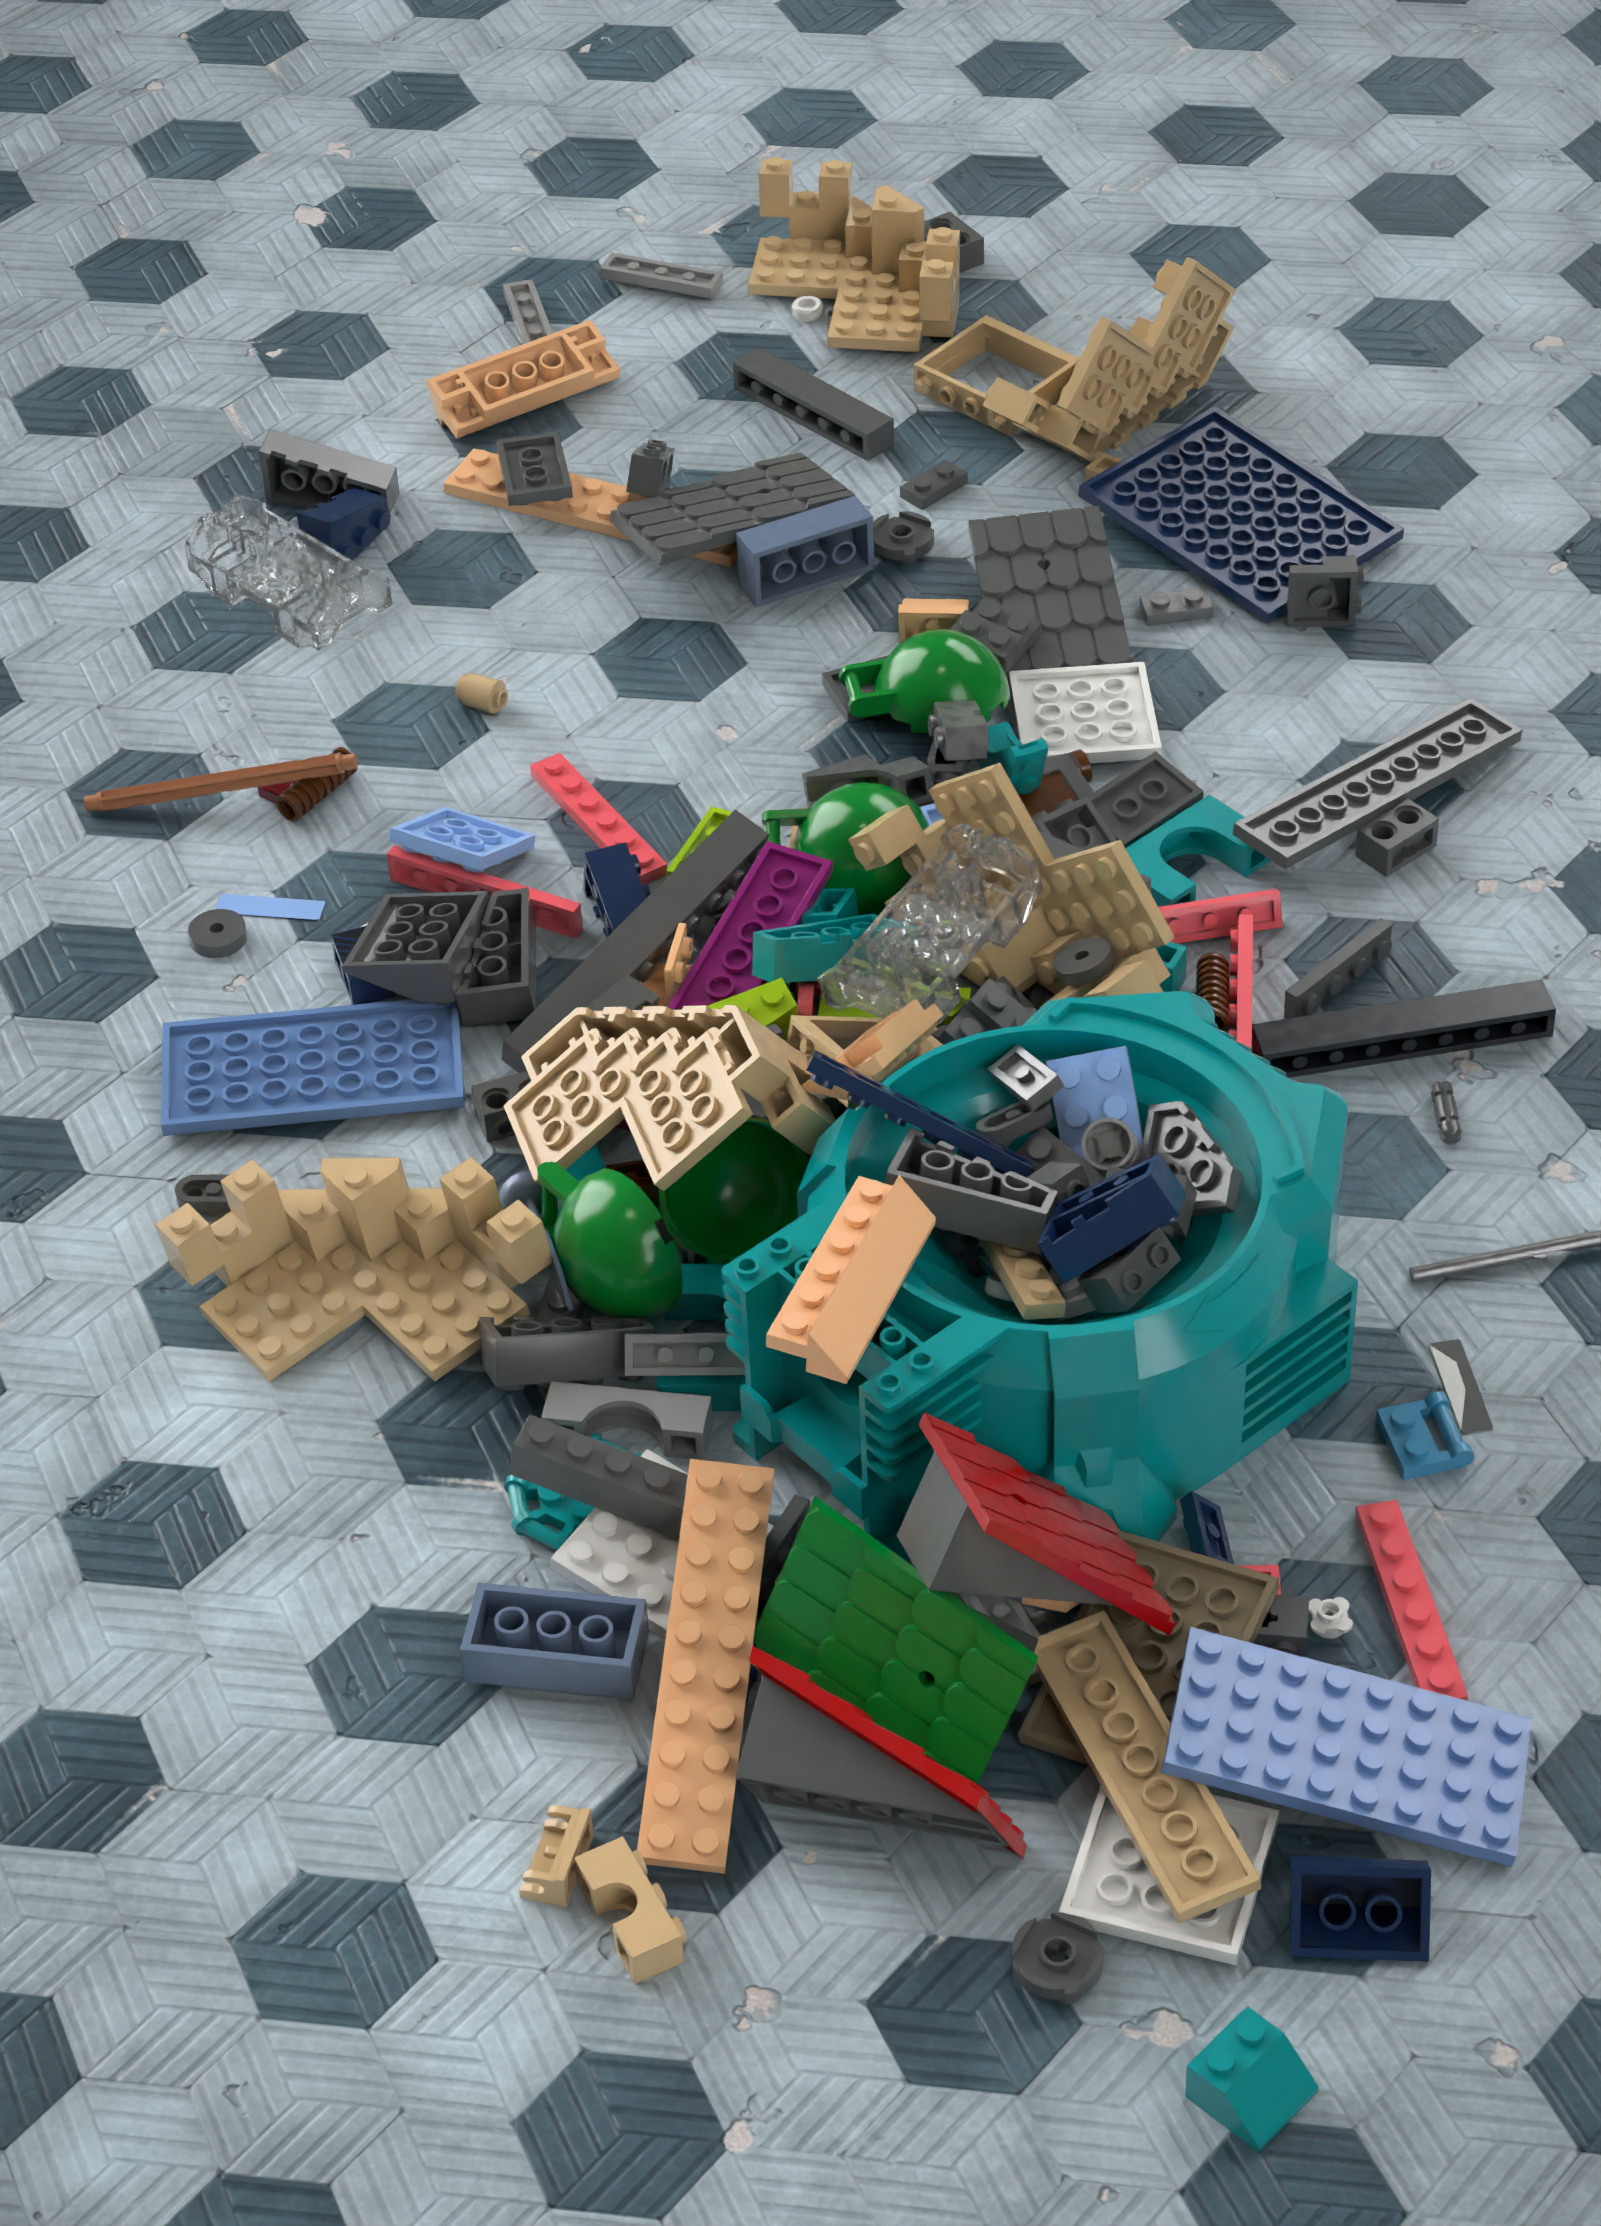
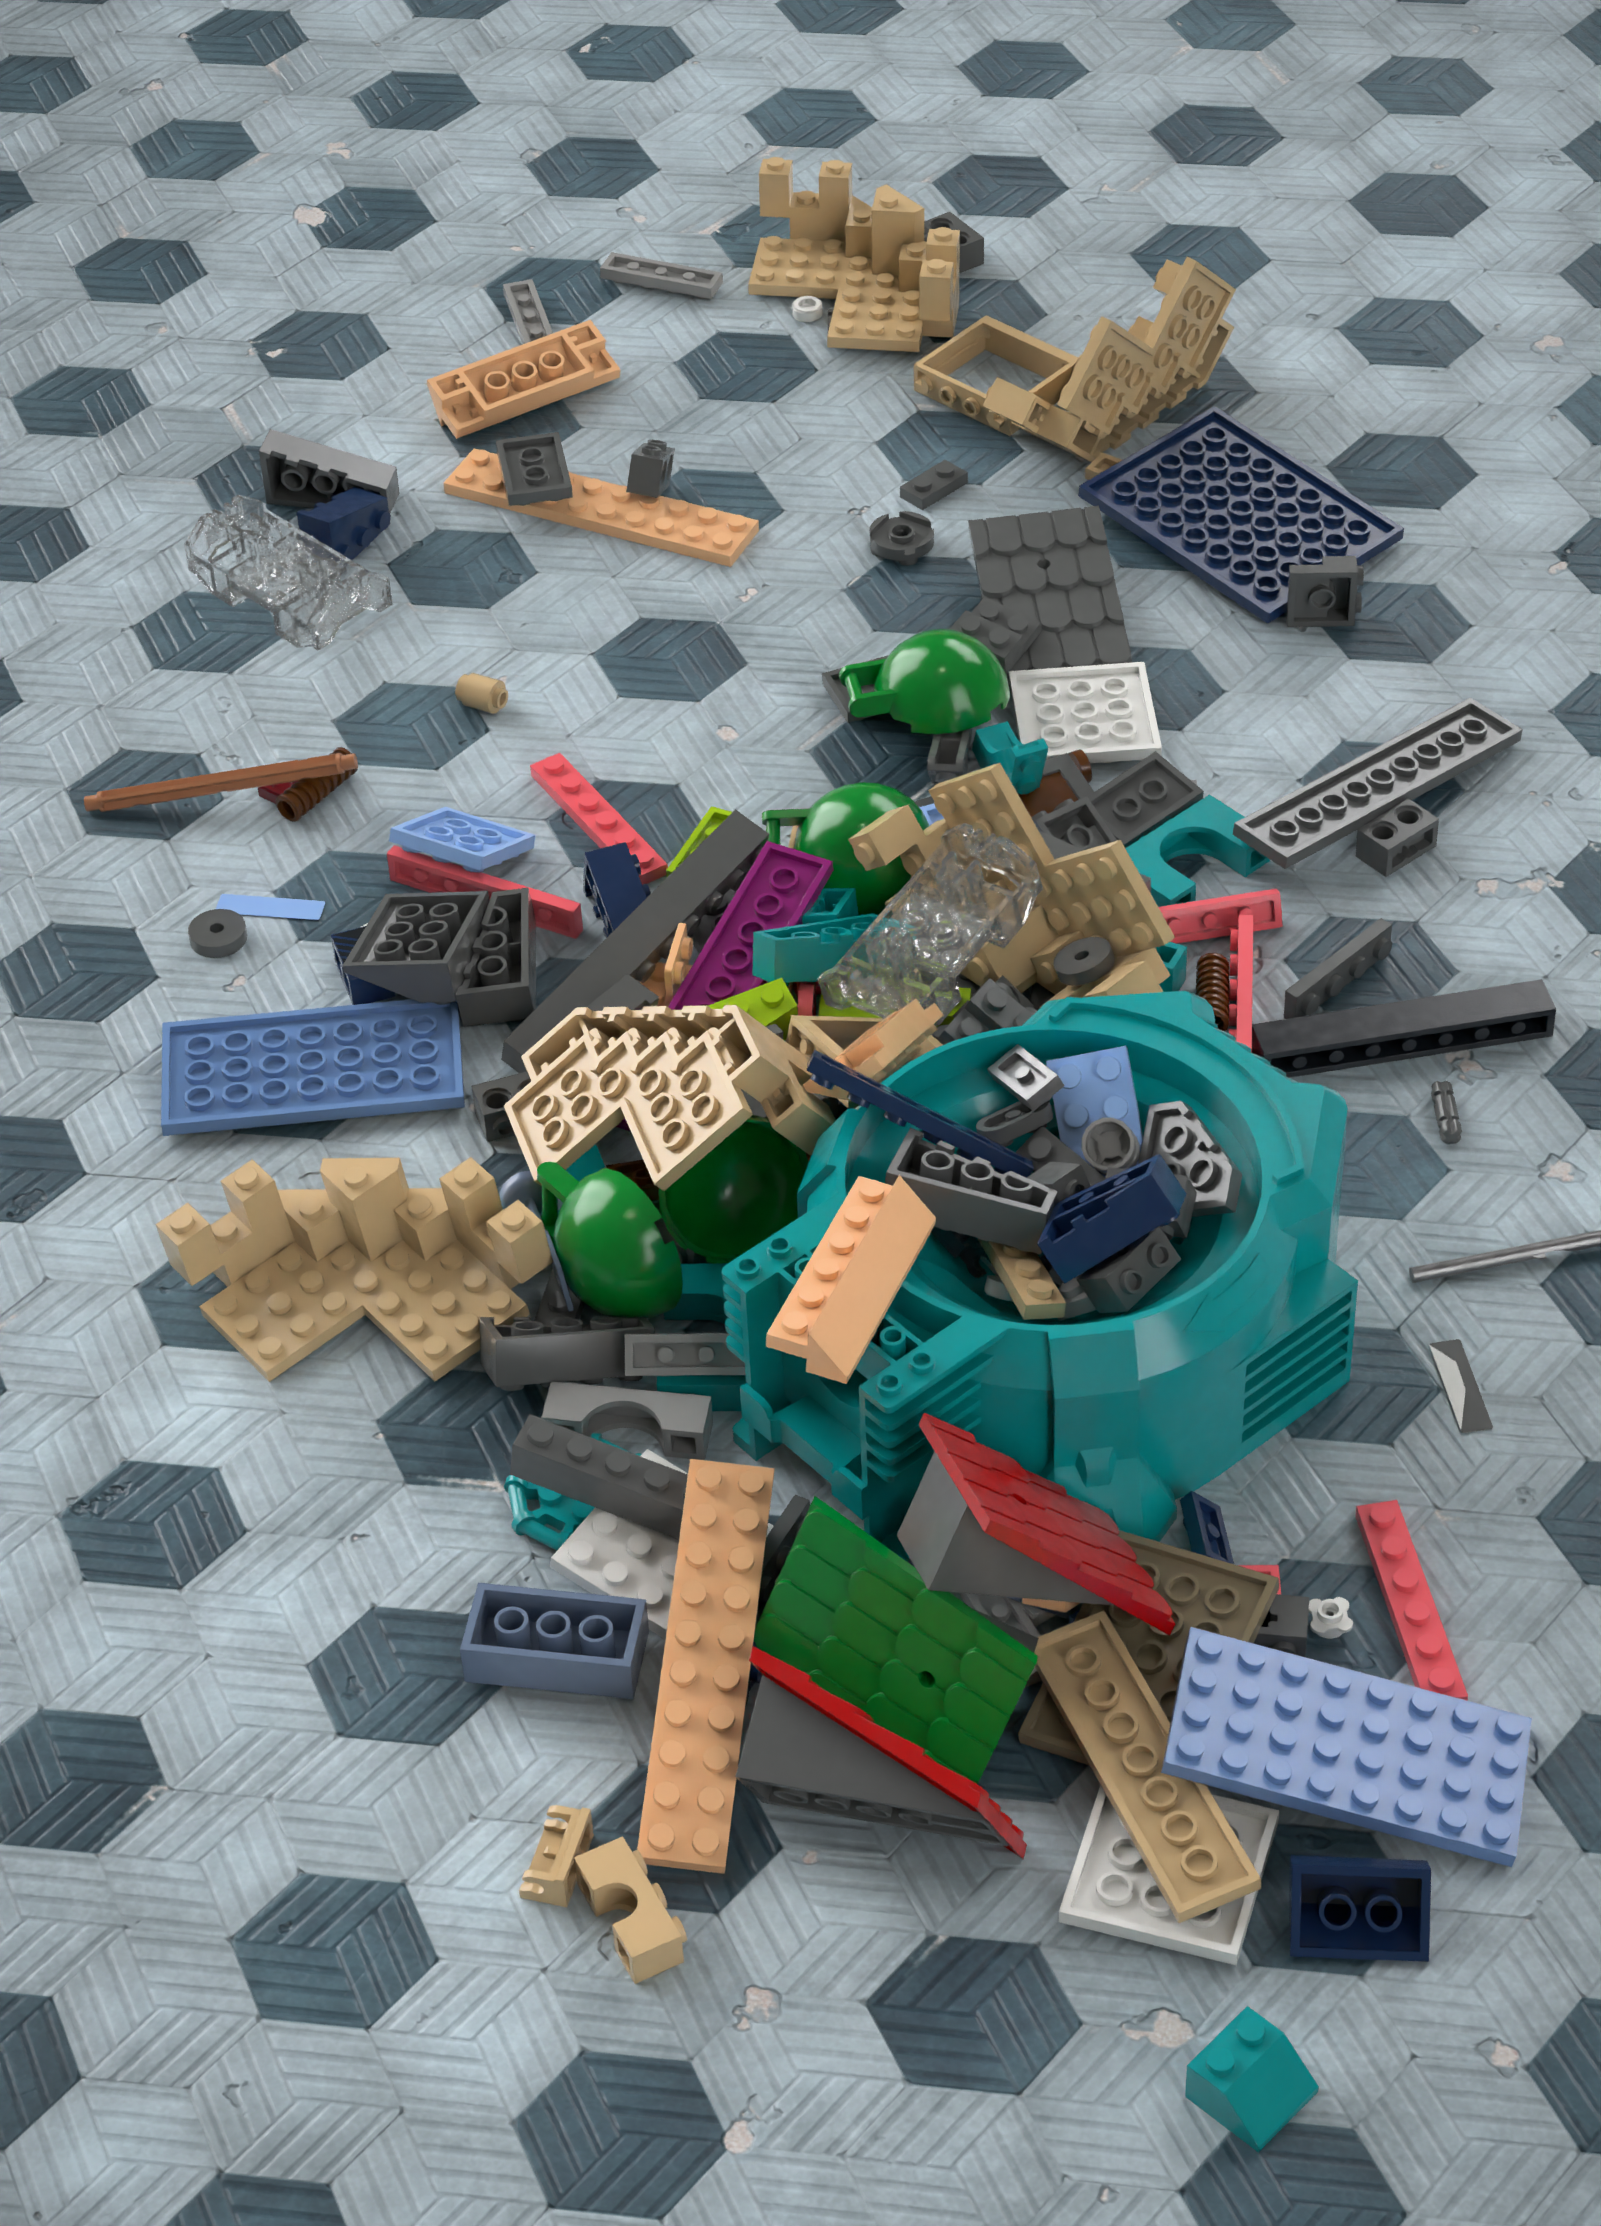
dark grey plate [175,1174,231,1213] -> none
dark grey piece [610,452,855,565] -> none
dark grey brick [733,347,894,461] -> none
sand blue brick [736,496,874,607] -> none
dark grey arch [802,754,933,807] -> none
light nougat bracket [898,598,969,644] -> none
flat silver brick [928,700,988,761] -> none
dark grey plate [1012,1912,1104,2004] -> none
flat silver plate [1140,587,1213,626] -> none
dark azure plate [1376,1391,1475,1480] -> none

